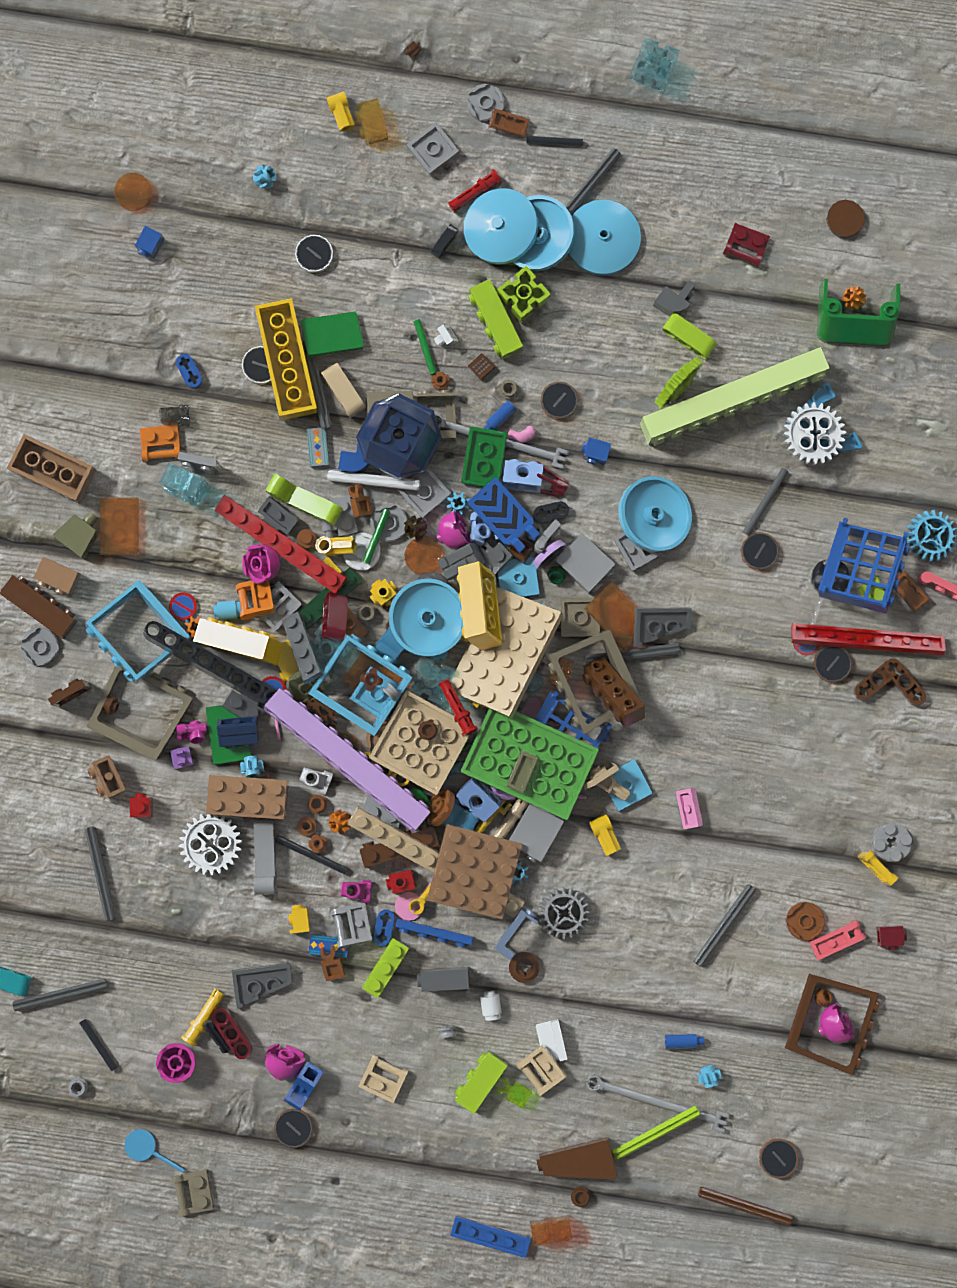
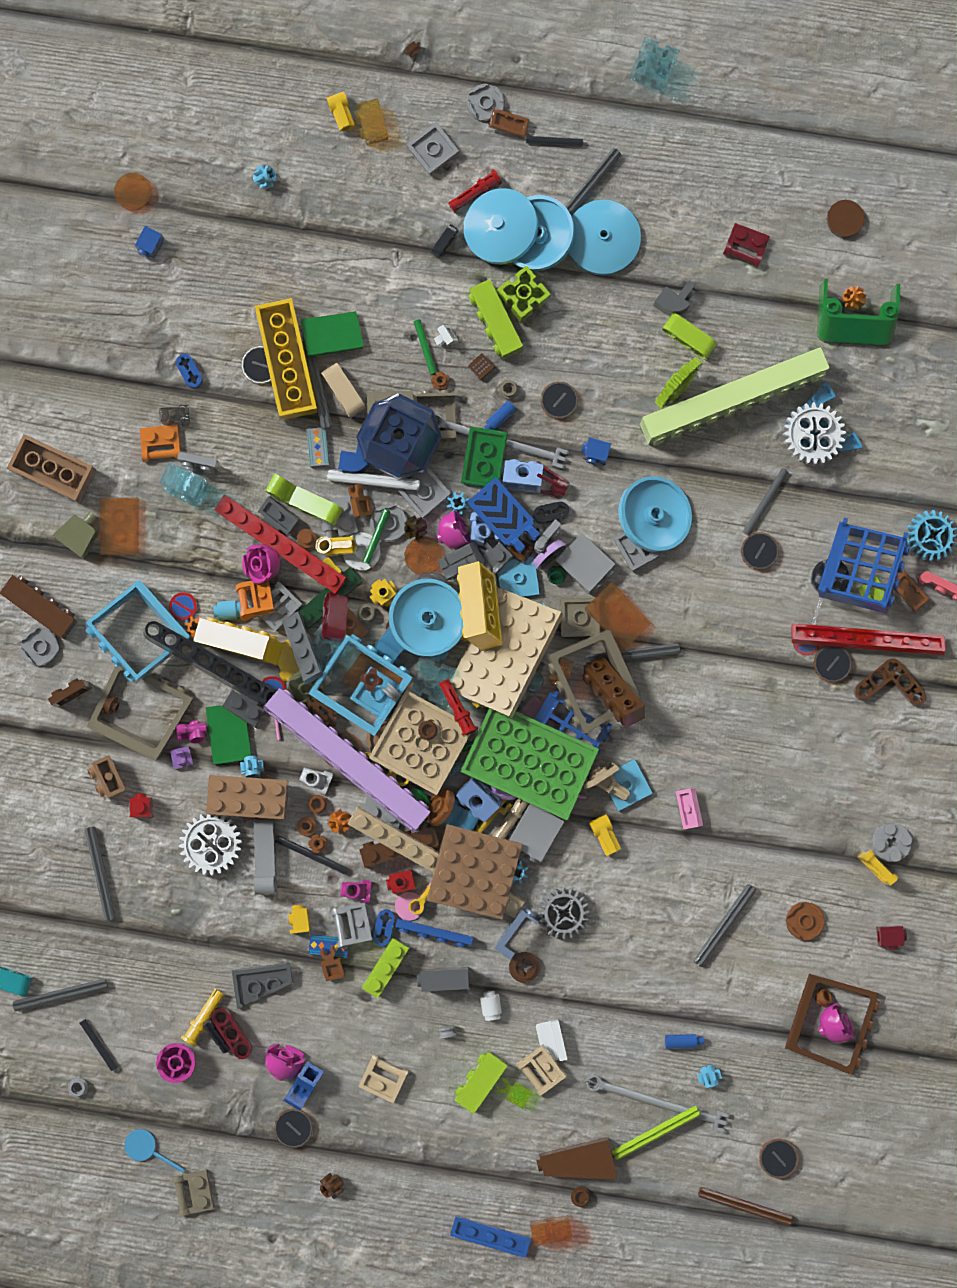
medium nougat brick [34,557,81,596] -> none
dark blue brick [217,716,259,749] -> none
black tile [295,235,333,273] -> none
olive tile [506,750,539,794] -> none
bright pink arm [507,426,536,443] -> none
dark grey wing [633,607,692,647] -> none
coral plate [809,920,866,960] -> none
none -> reddish brown gear [320,1173,344,1199]

